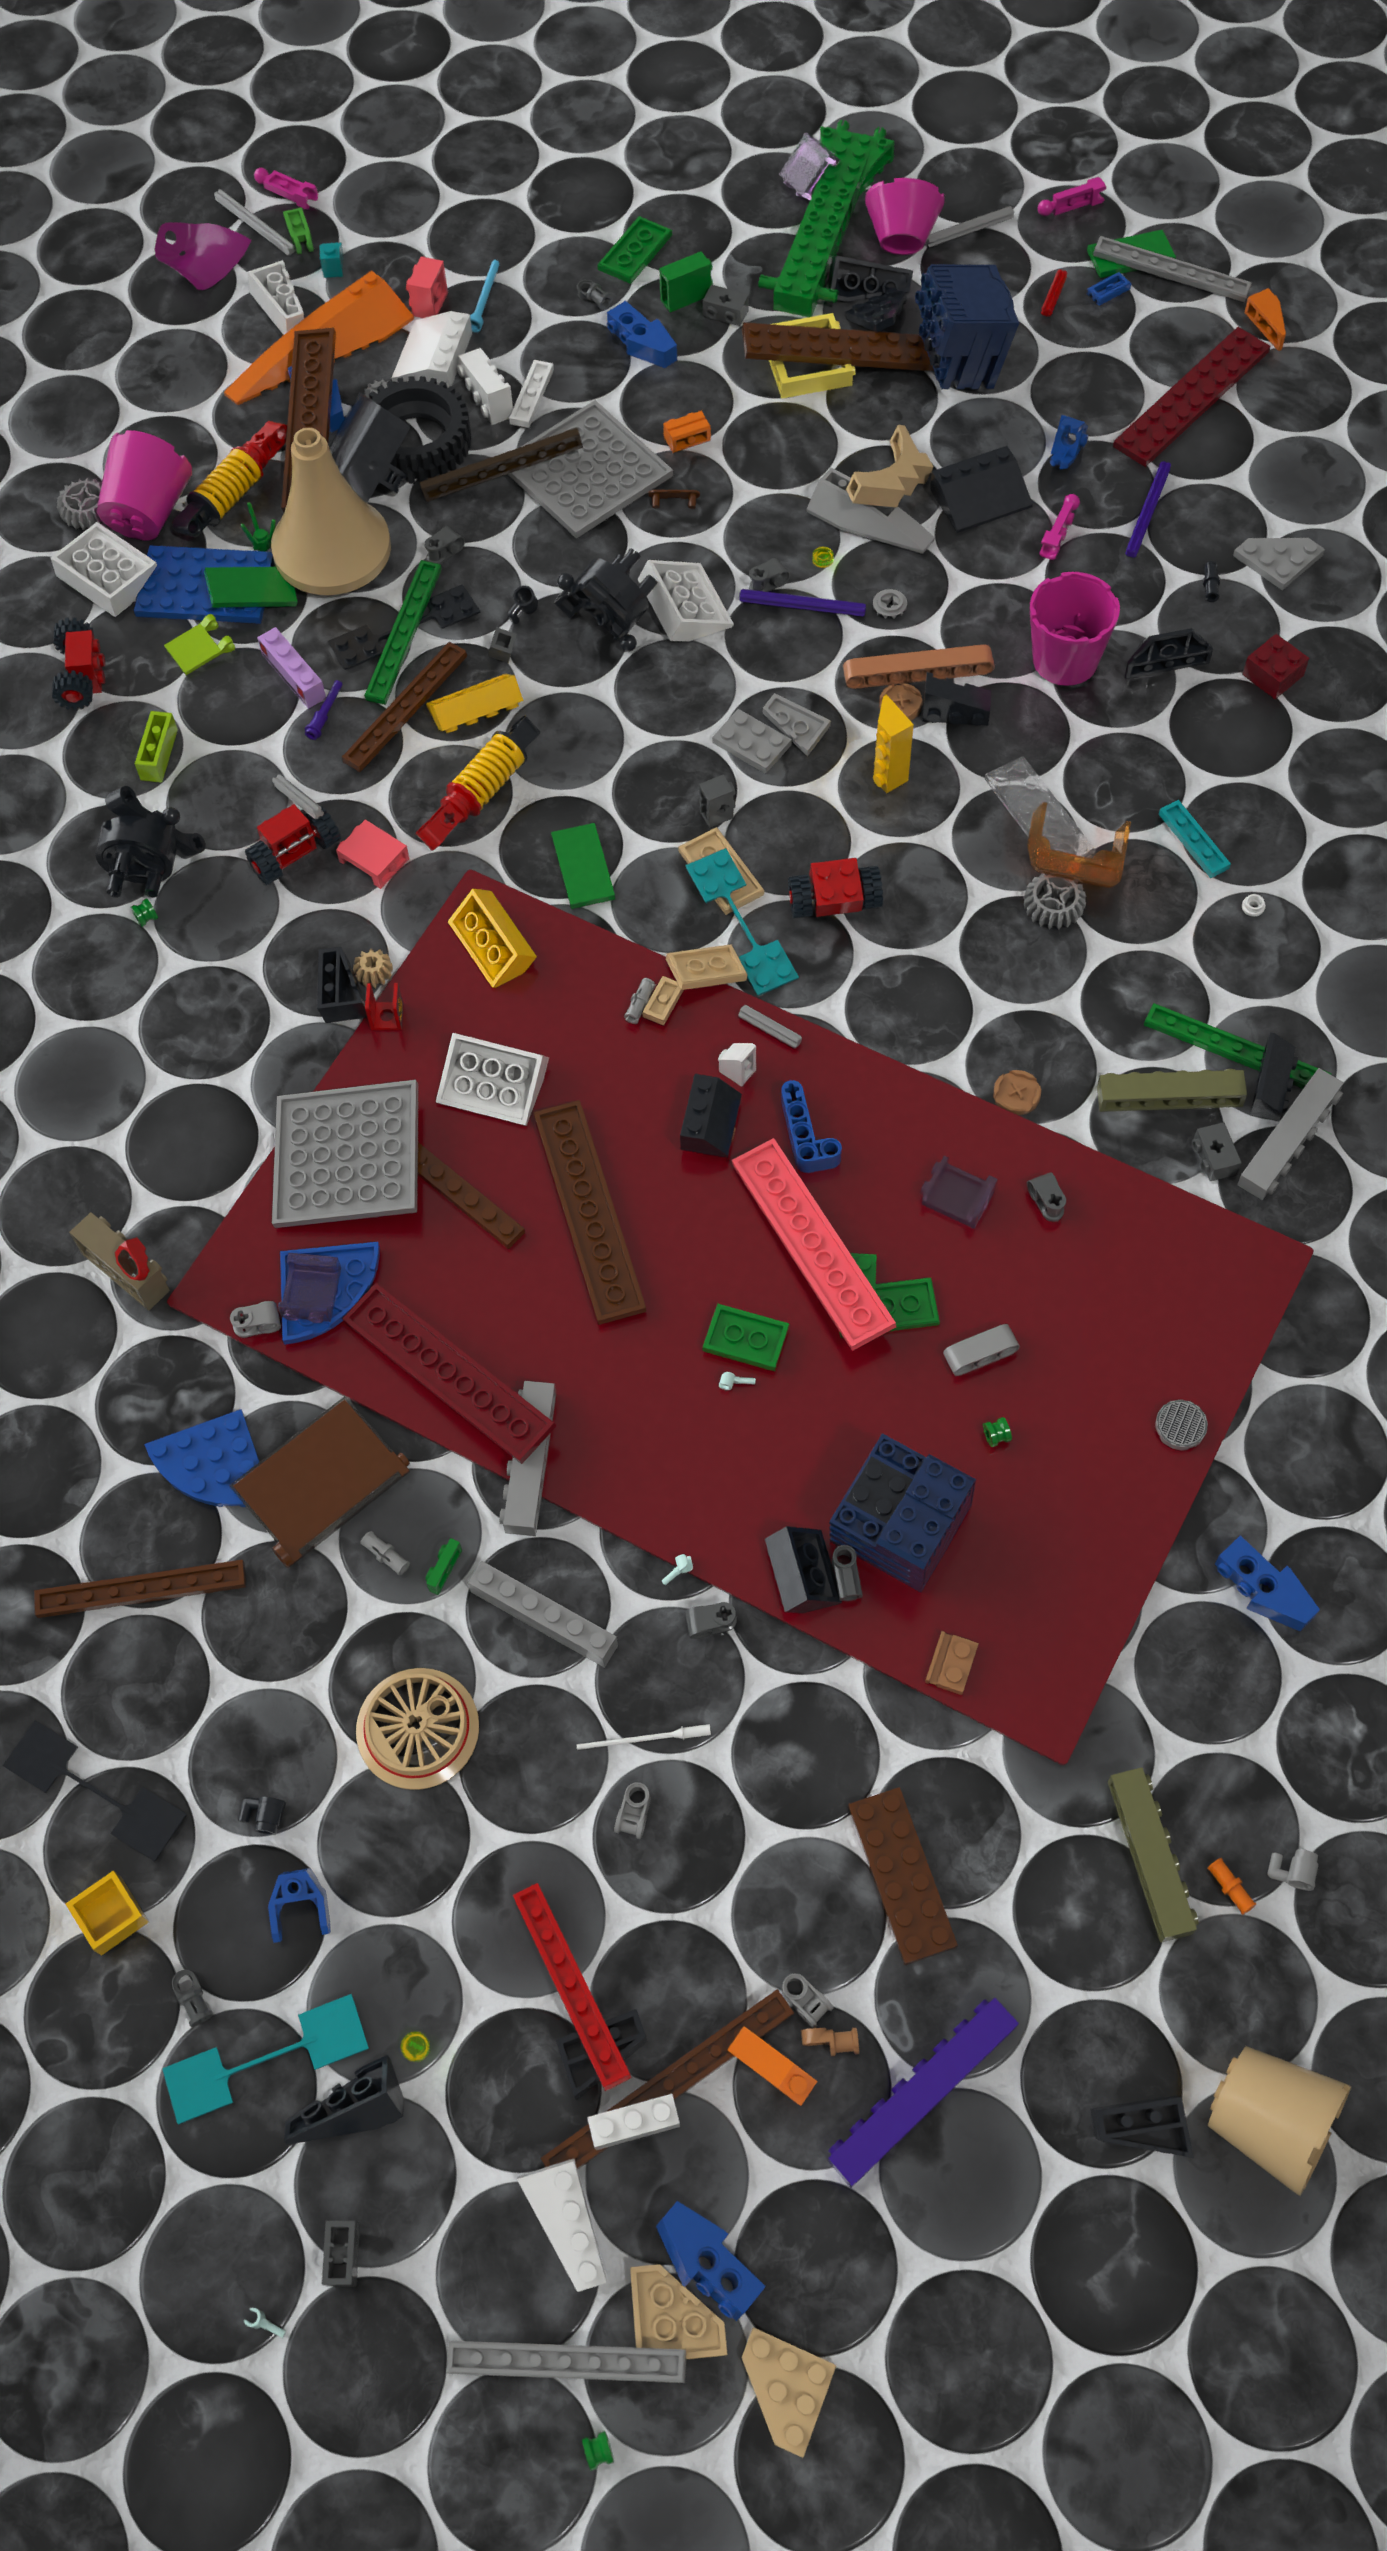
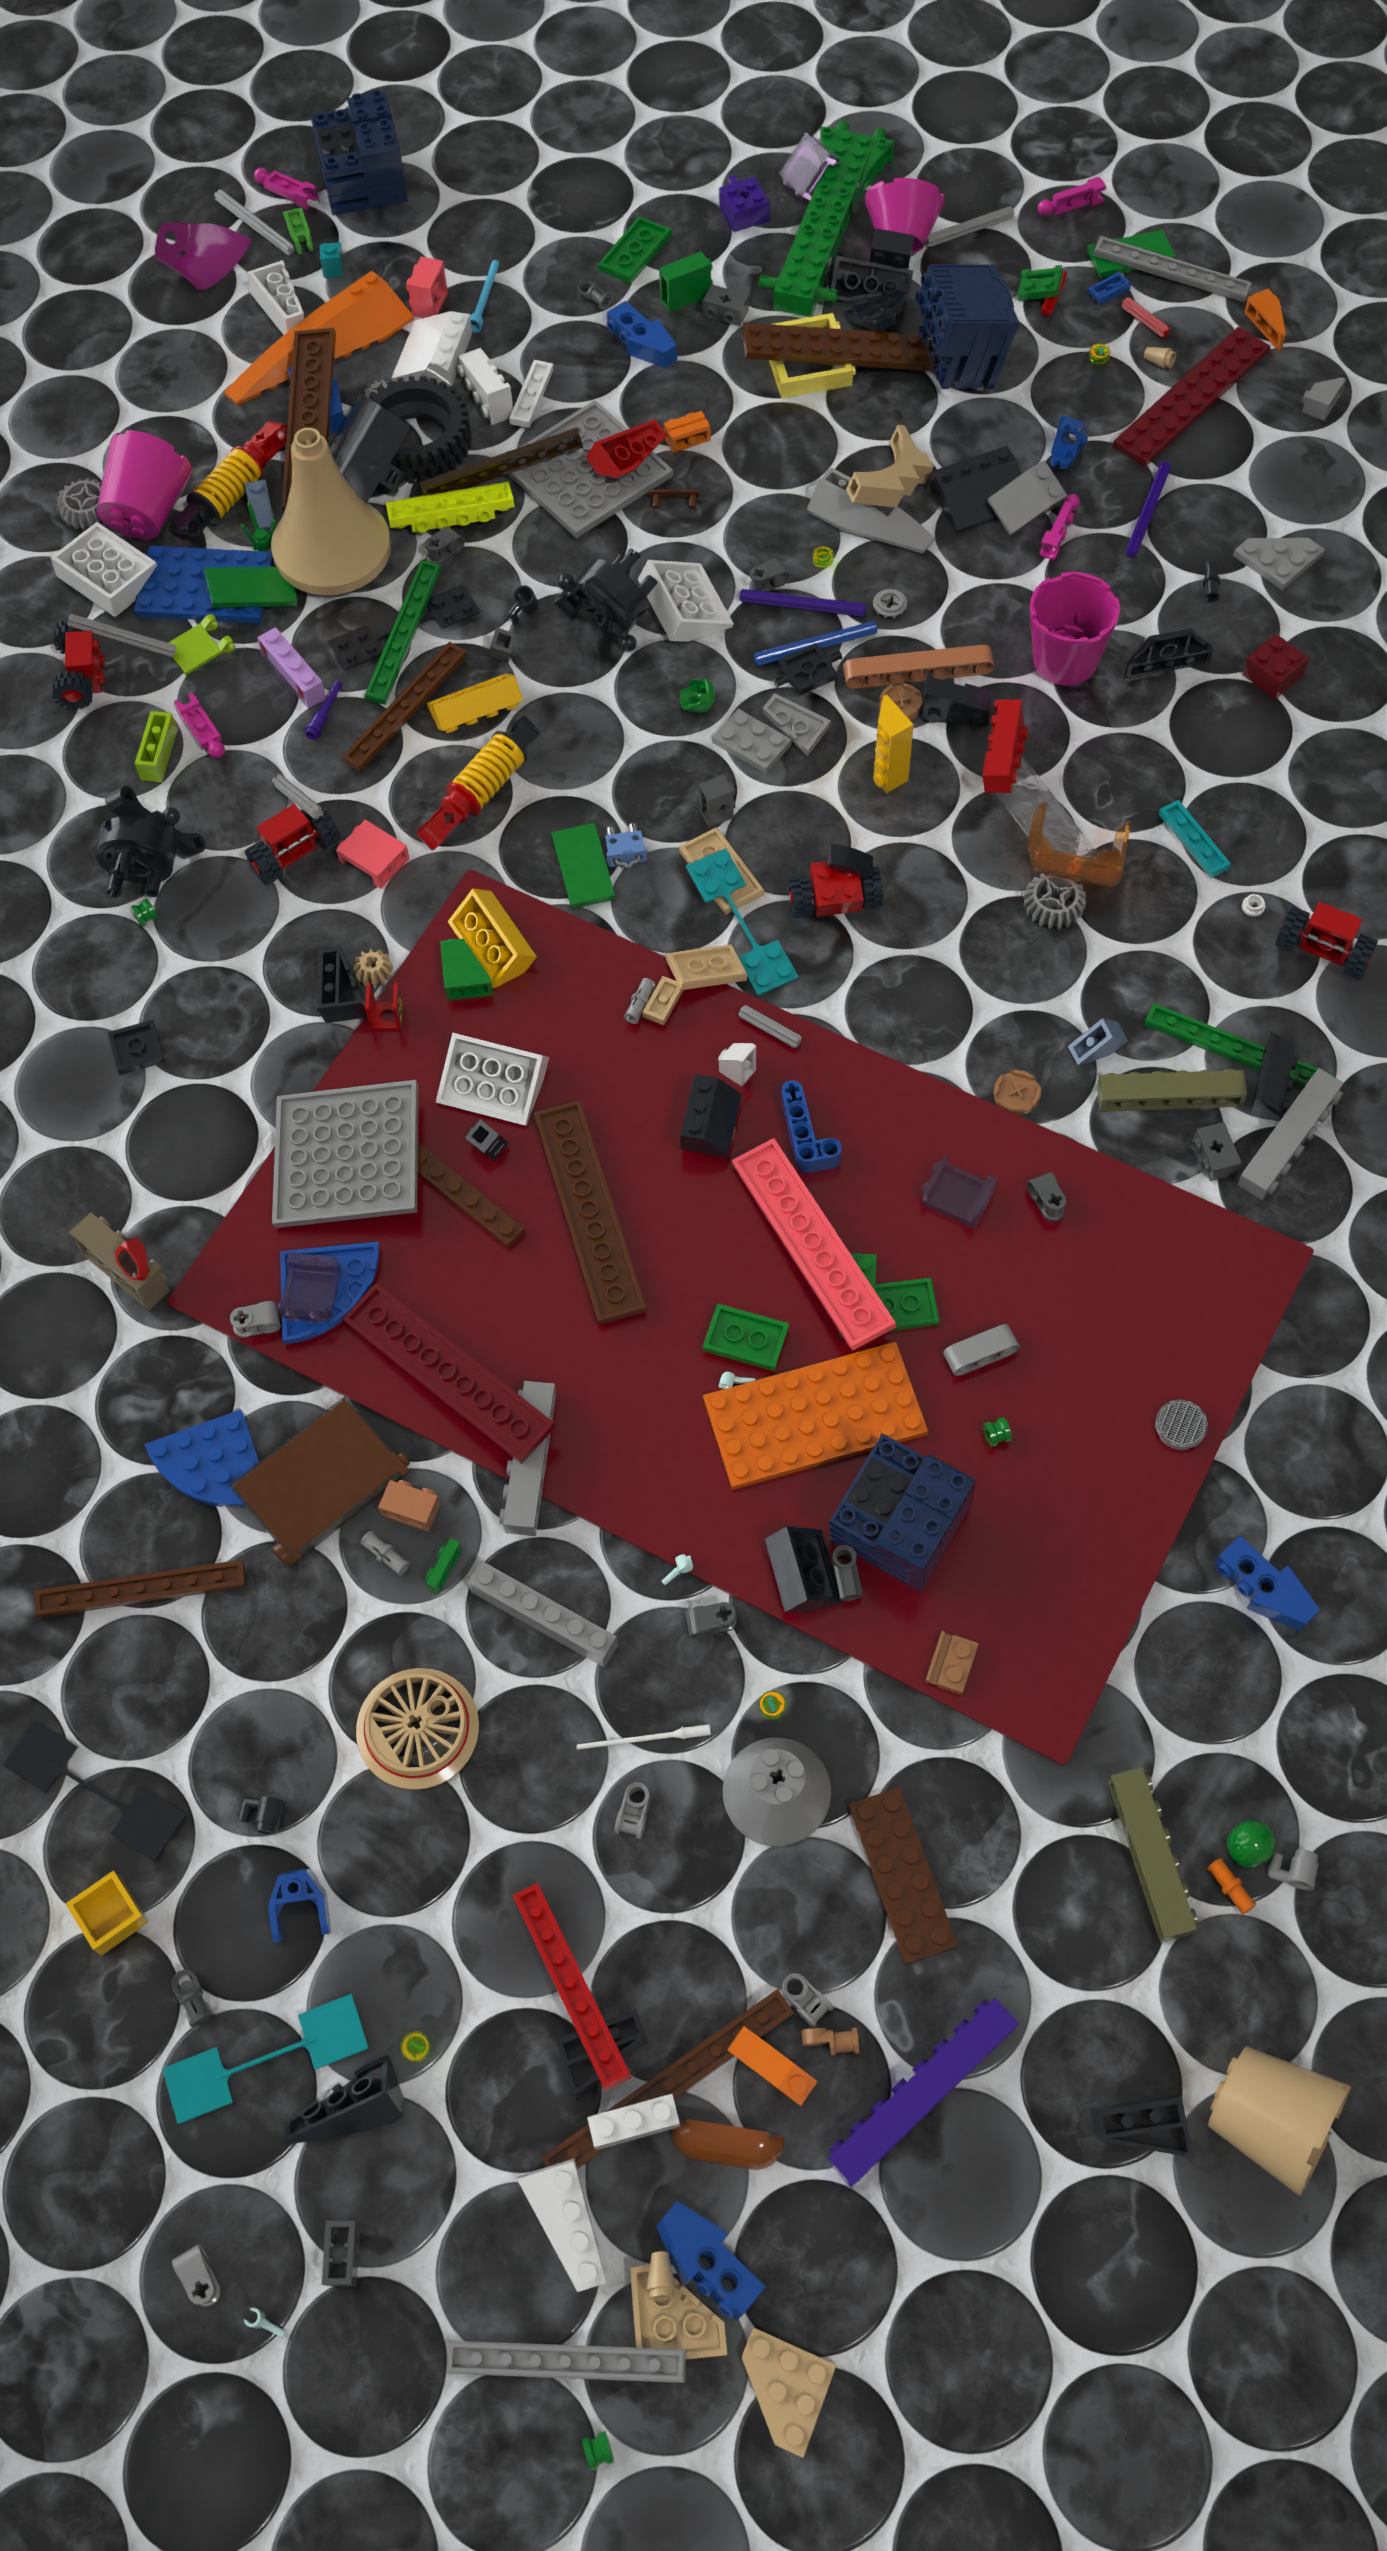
none -> light grey axle [68,614,176,658]
none -> black plate [108,1019,165,1075]
none -> light grey piece [172,2244,221,2306]
none -> dark pink plate [174,693,225,759]
none -> sand blue slope [245,480,276,530]
none -> dark blue piece [310,90,408,216]
none -> nougat brick [378,1480,441,1532]
none -> neon yellow plate [386,482,515,533]
none -> light grey brick [422,362,454,388]
none -> green slope [440,938,493,1001]
none -> black brick [465,1119,509,1161]
none -> red wedge [586,419,667,478]
none -> medium blue piece [605,823,648,869]
none -> tan cone [646,2252,676,2301]
none -> dark orange brick [670,2119,785,2170]
none -> green hair [680,678,715,714]
none -> orange plate [703,1342,928,1490]
none -> dark purple hinge [719,175,770,232]
none -> light grey cone [723,1738,831,1847]
none -> blue axle [754,621,877,666]
none -> clear neon green tile [759,1691,786,1719]
none -> black plate [773,644,842,696]
none -> black slope [827,844,873,880]
none -> black brick [869,228,915,269]
none -> red wedge [982,699,1029,793]
none -> light grey slope [987,460,1067,535]
none -> green plate [1017,265,1063,301]
none -> sand blue slope [1068,1018,1128,1066]
none -> clear neon green tile [1089,344,1110,364]
none -> red axle [1122,297,1170,338]
none -> tan cone [1144,347,1176,369]
none -> green hair [1227,1820,1276,1868]
none -> brick [1275,902,1378,980]
none -> light grey slope [1302,377,1346,421]

